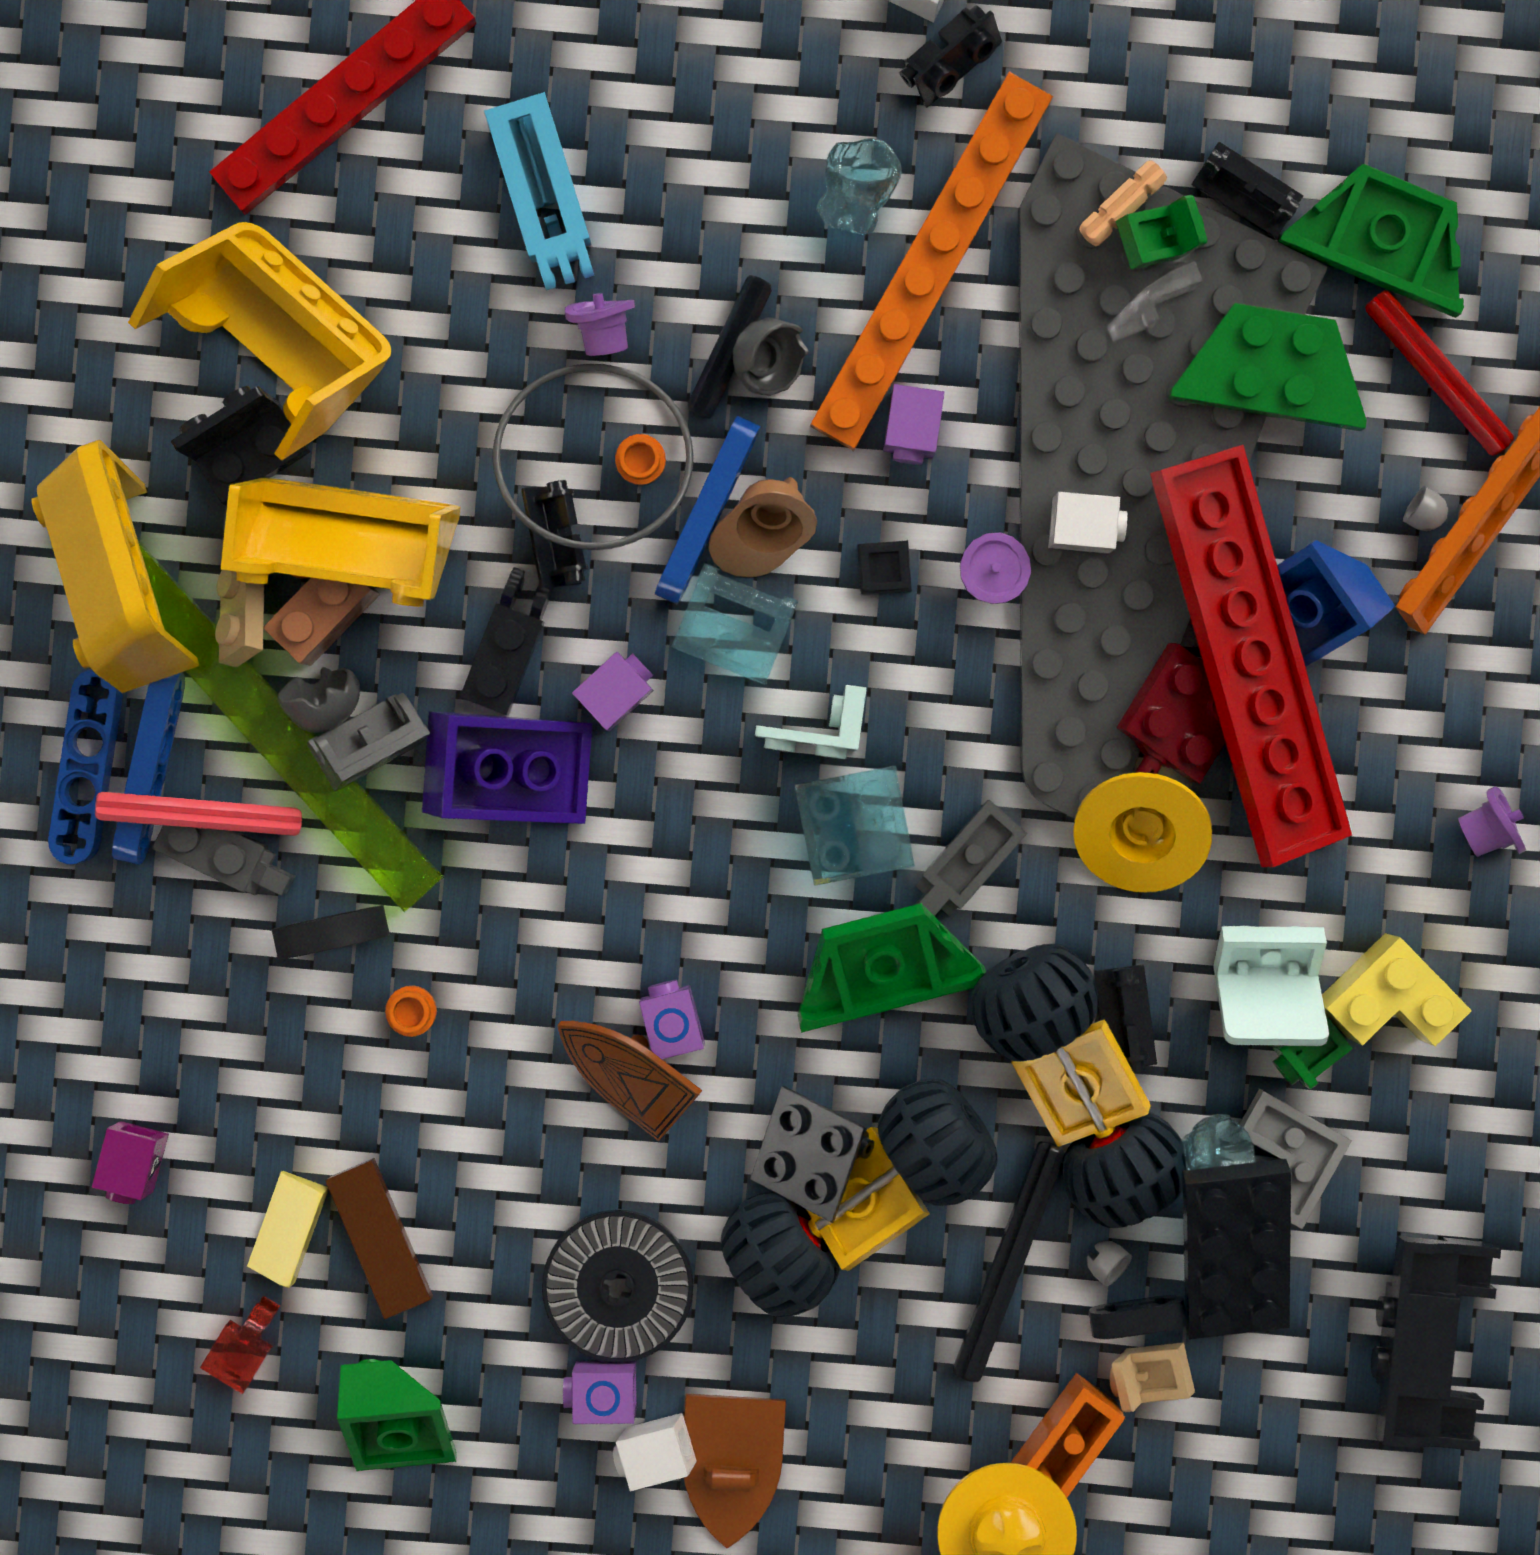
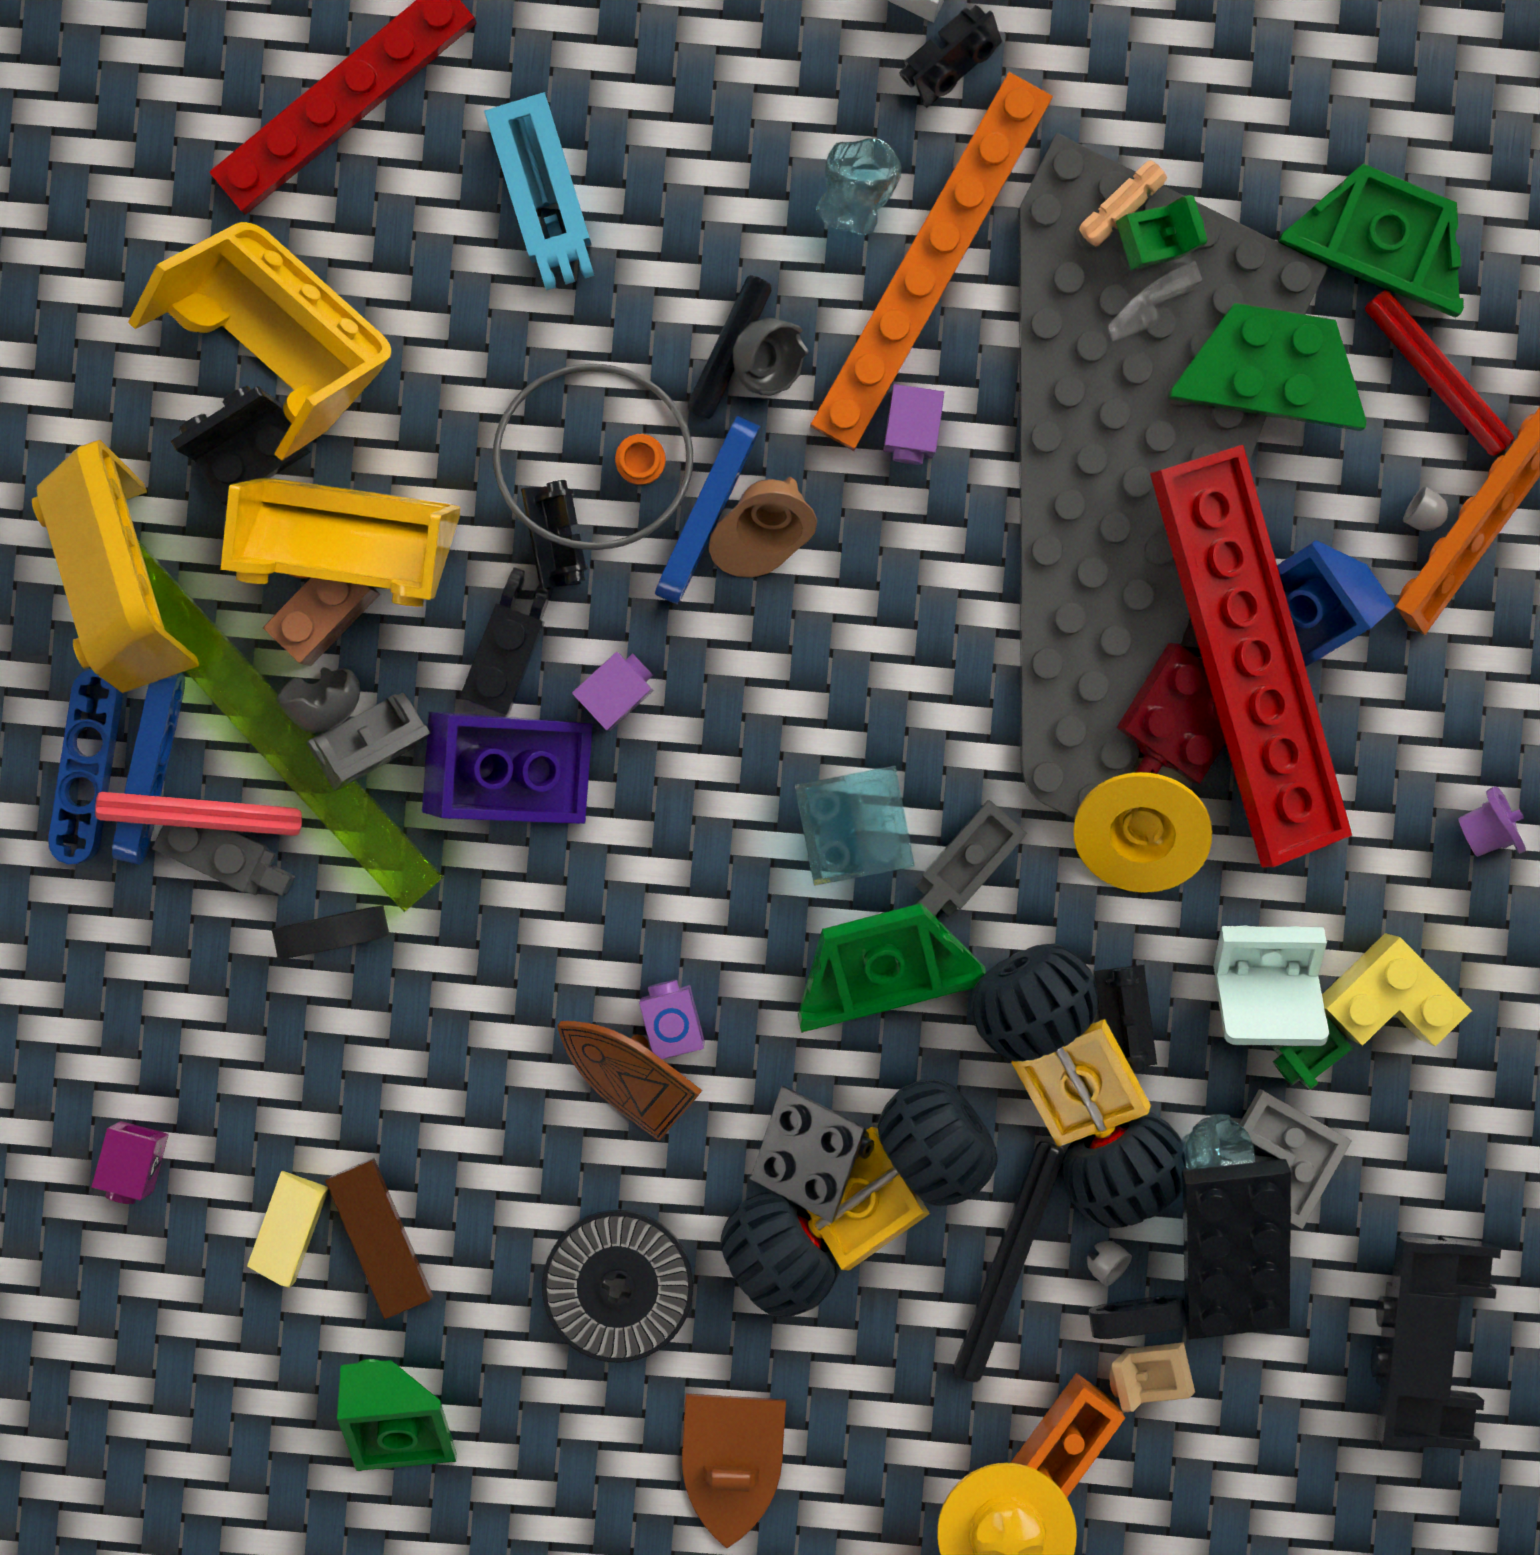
clear red plate [200,1296,280,1394] -> none
tan plate [215,570,264,667] -> none
orange plate [385,986,437,1037] -> none
medium lavender brick [563,1360,637,1424] -> none
medium lavender piece [565,293,635,356] -> none
white brick [613,1413,697,1491] -> none
clear light blue plate [671,563,799,685] -> none
light aqua bracket [755,685,867,759] -> none
black tile [857,540,912,596] -> none
medium lavender piece [960,533,1031,604] -> none
white brick [1048,492,1127,553] -> none
black hinge [1191,142,1304,239] -> none

